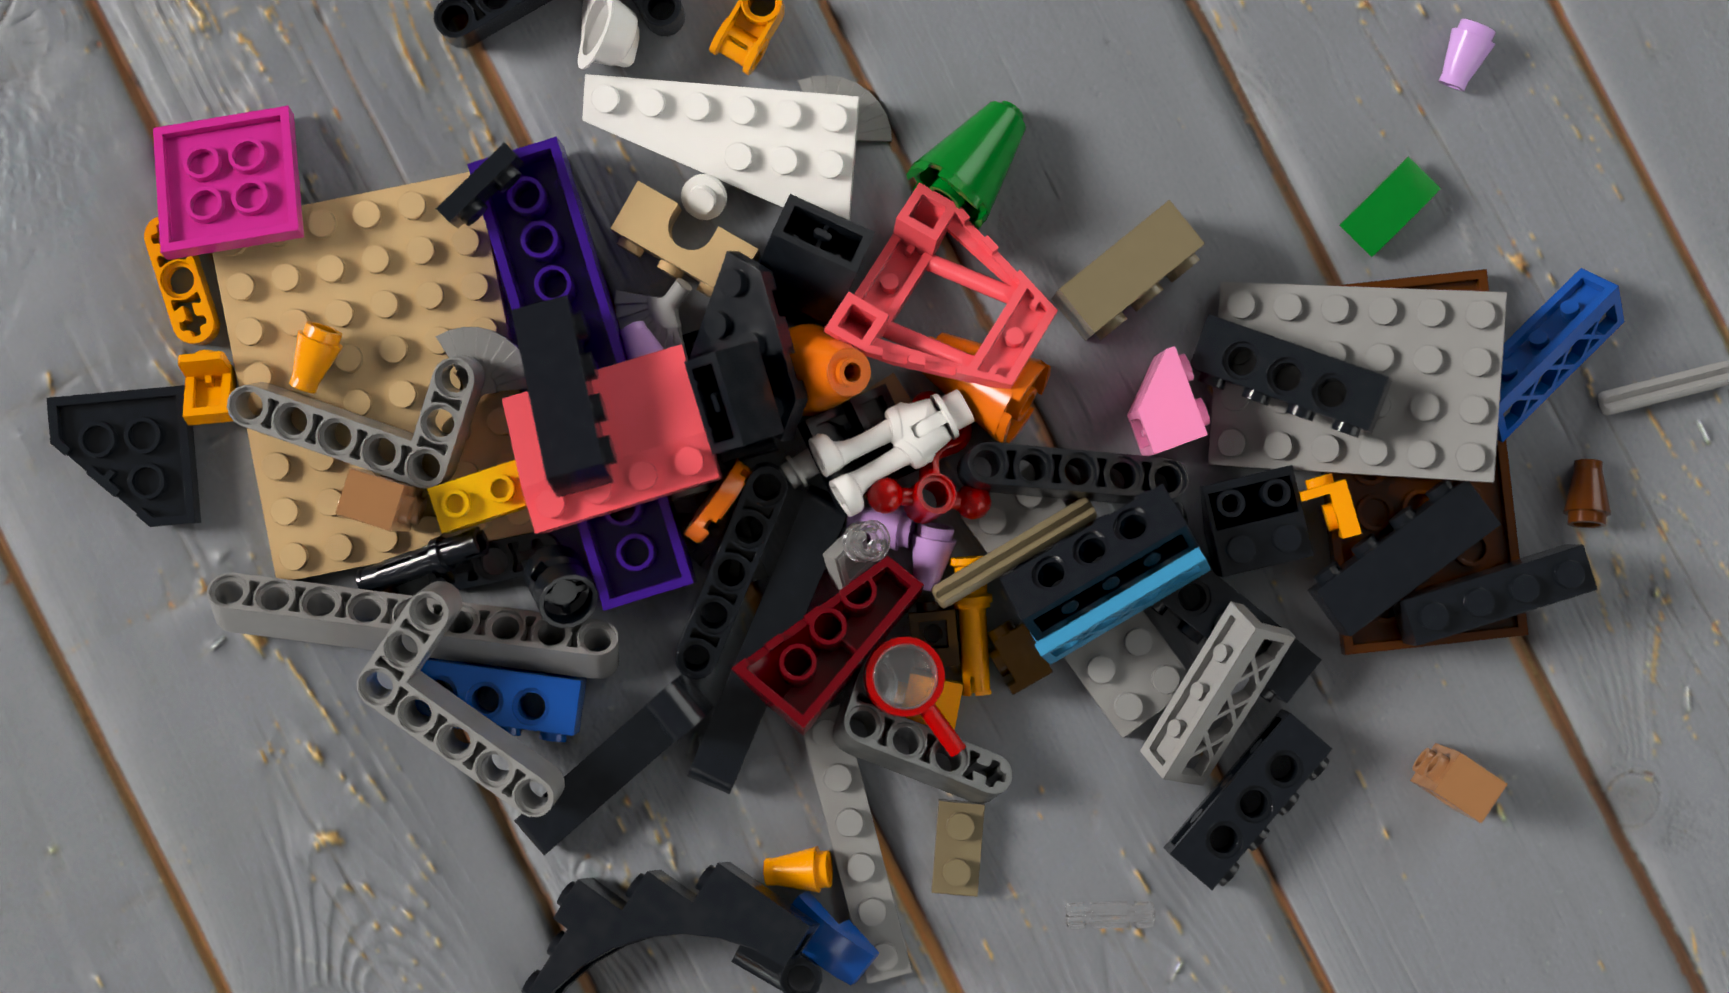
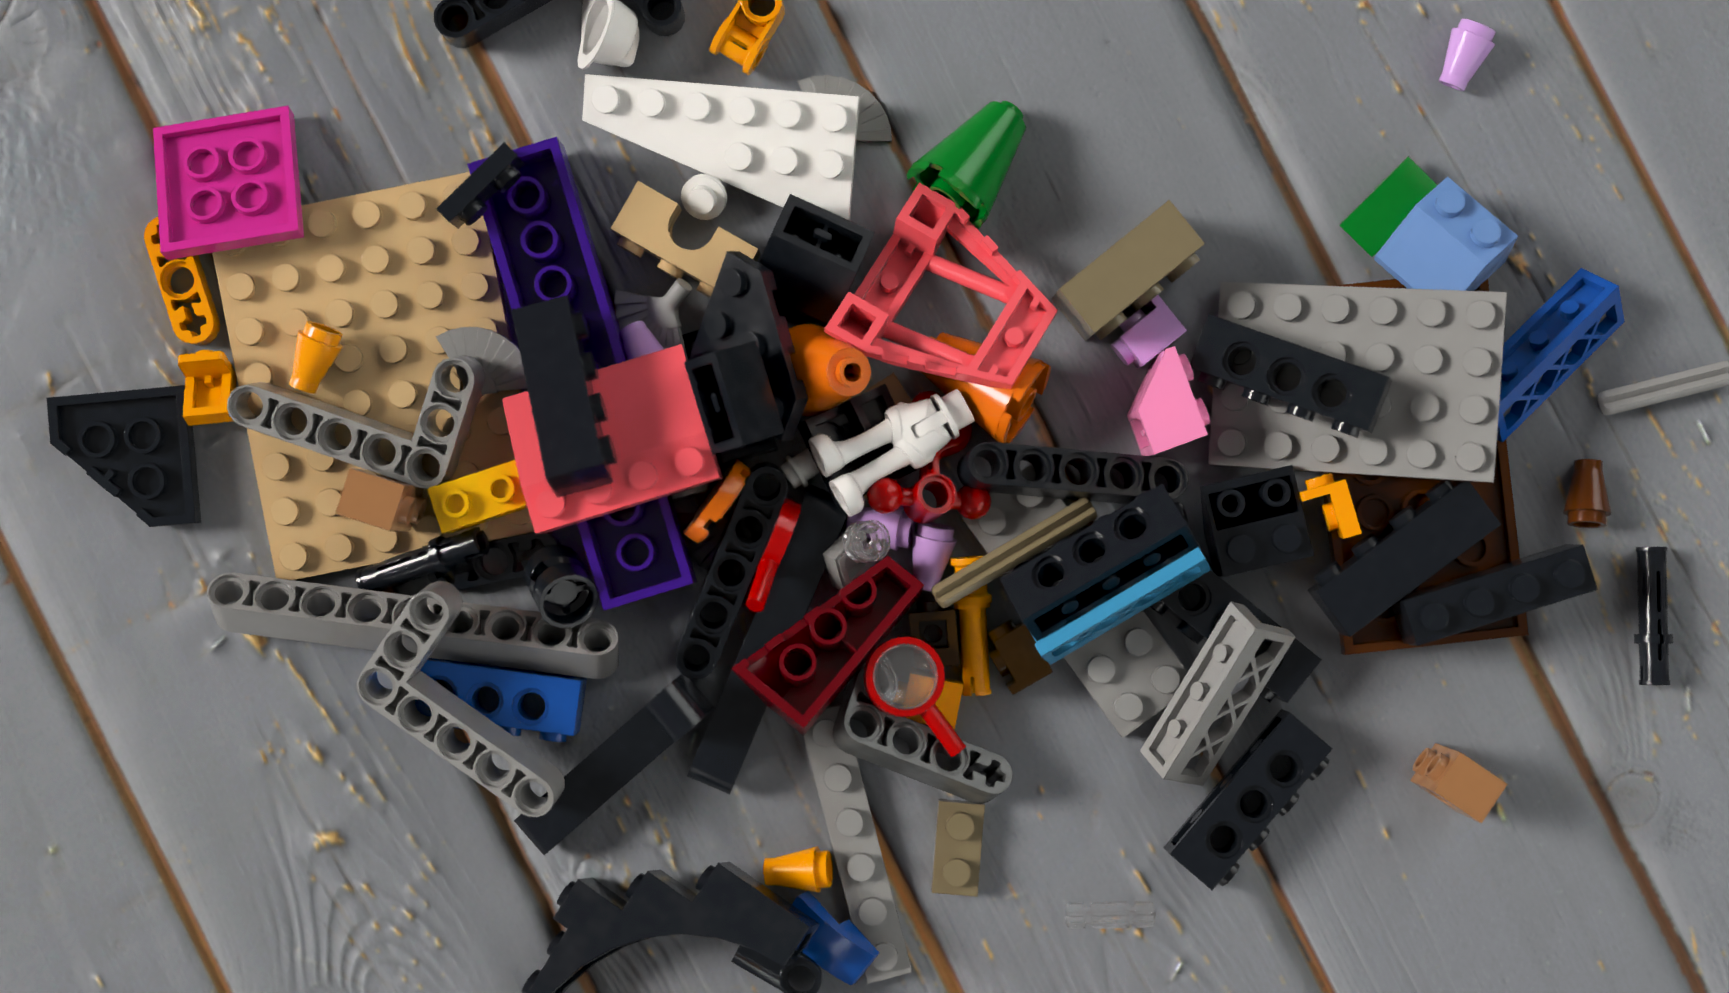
none -> red piece [746,498,802,612]
none -> lavender brick [1110,295,1187,369]
none -> medium blue slope [1374,176,1518,291]
none -> black pin [1634,547,1673,685]

